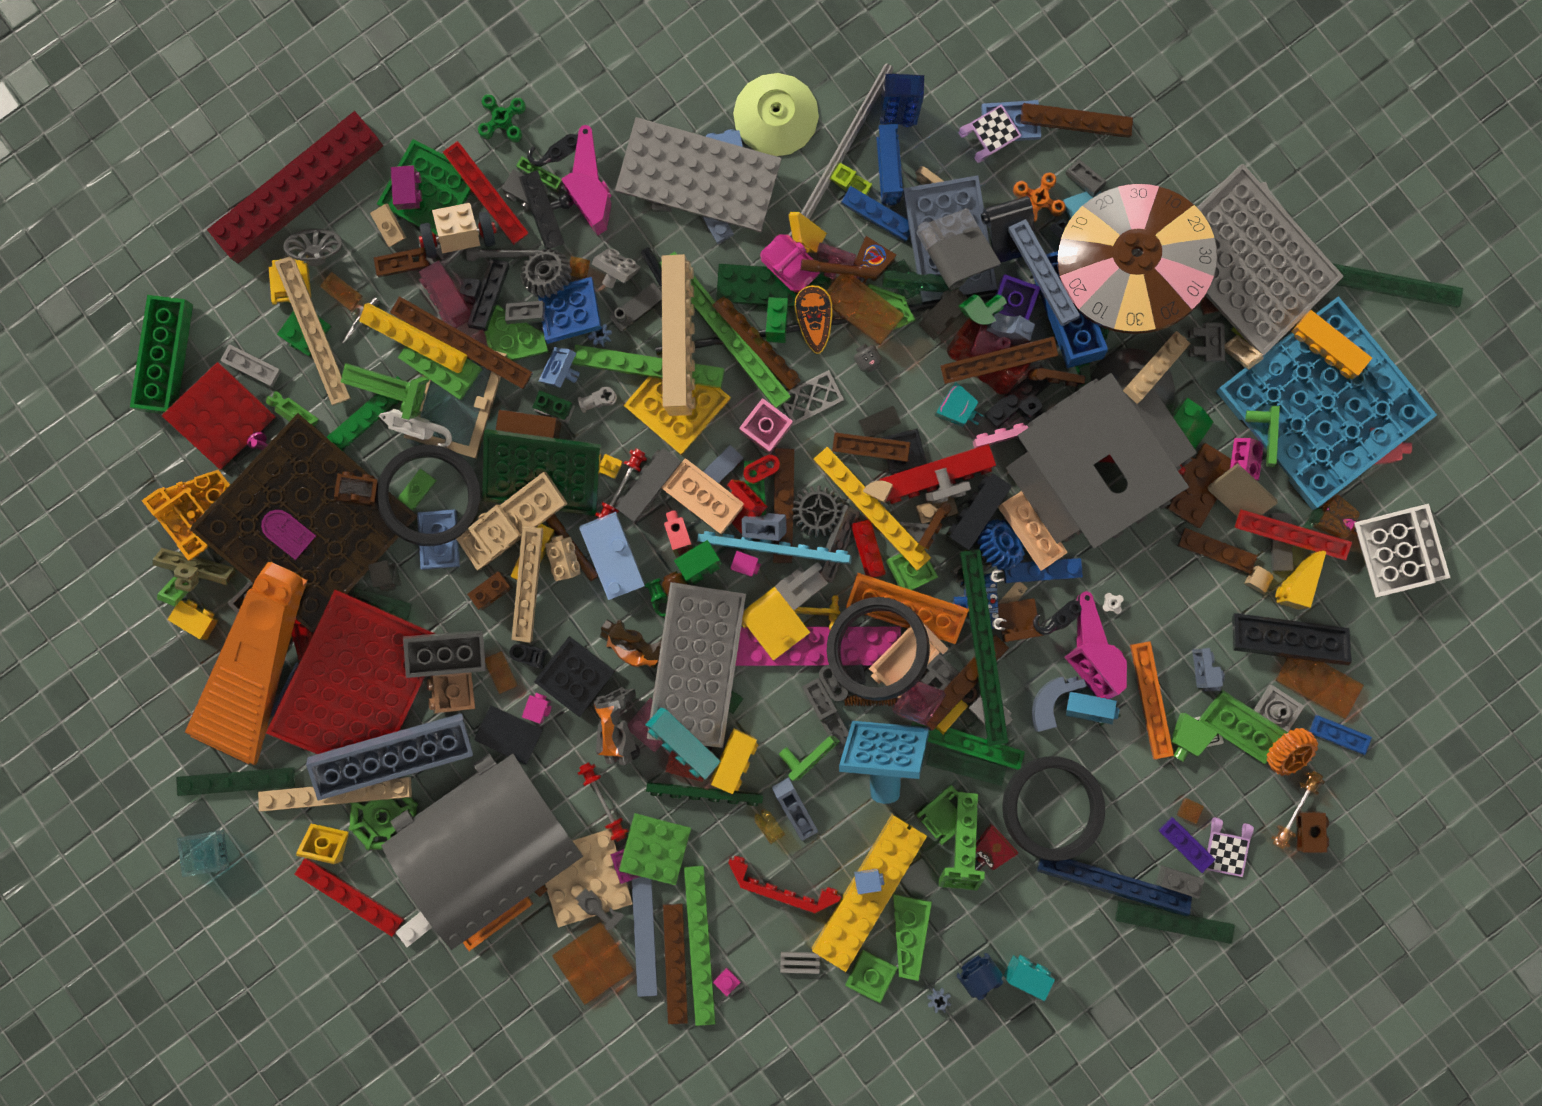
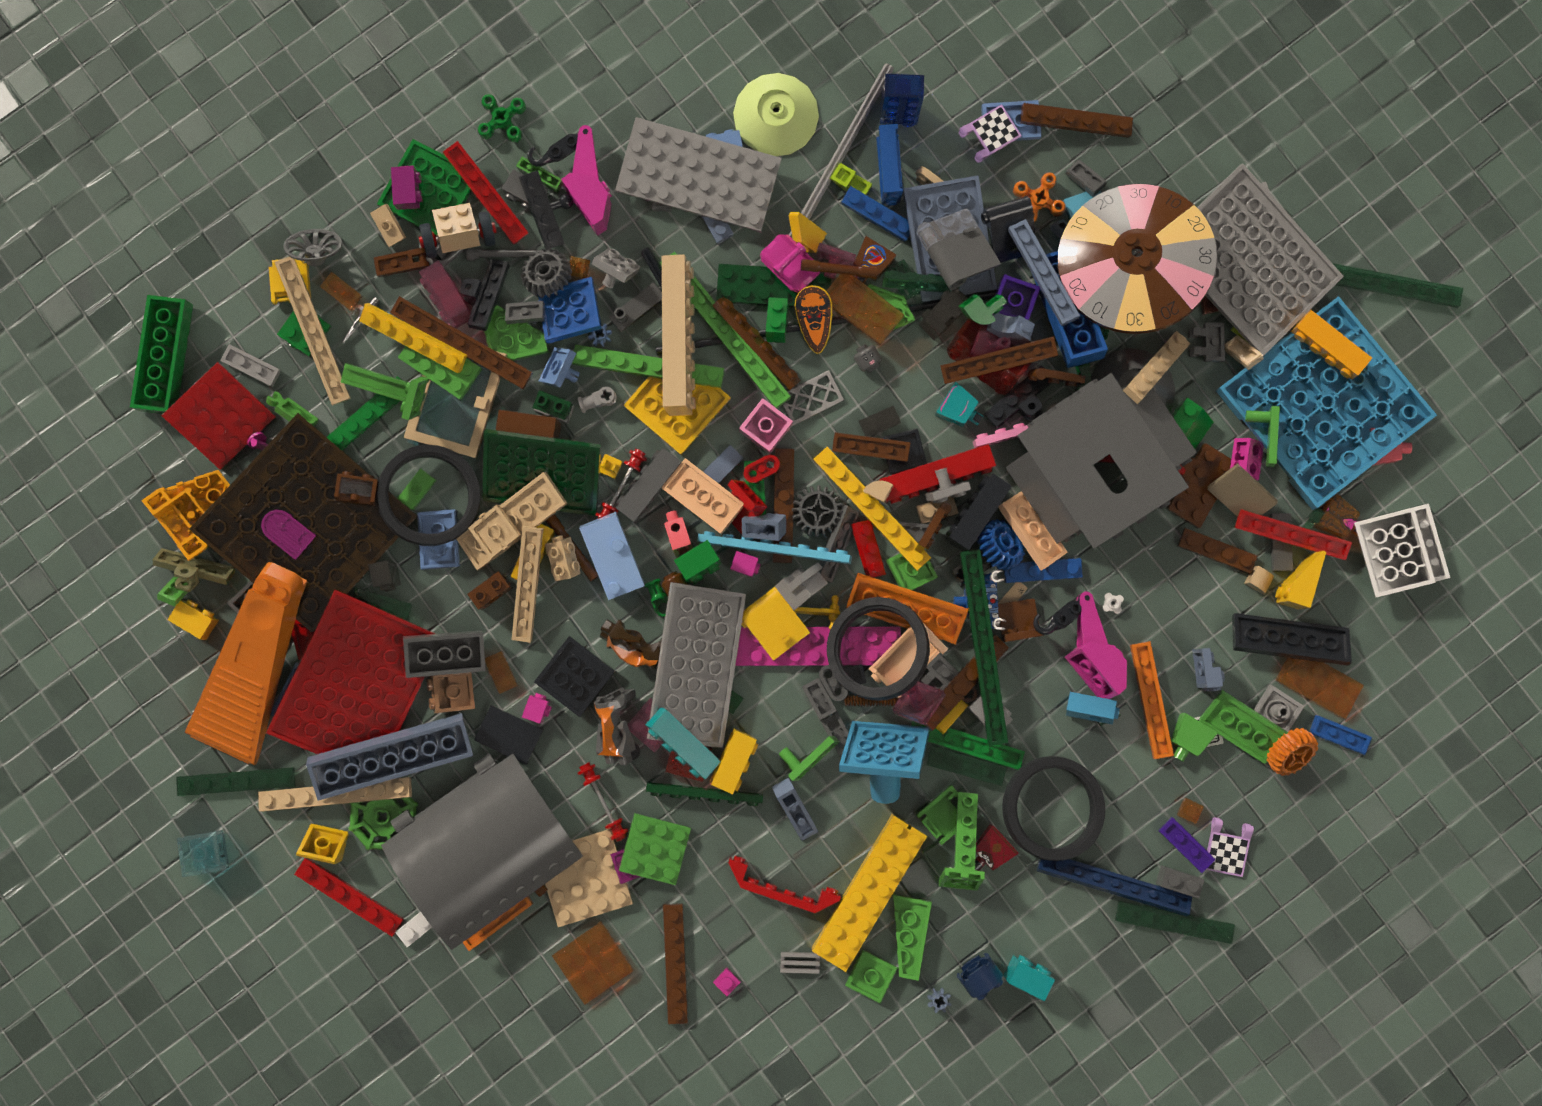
dark red brick [207,111,384,264] -> none
white plate [379,409,452,447] -> none
black piece [509,644,548,669] -> none
dark grey piece [575,888,624,930] -> none
sand blue tile [632,877,658,997] -> none
bright green plate [684,865,715,1026] -> none
clear yellow piece [754,809,785,845] -> none
medium blue brick [854,869,884,894] -> none
sand blue arch [1032,676,1086,732] -> none
clear orange axle [1271,771,1325,850] -> none
reddish brown brick [1296,811,1329,853] -> none

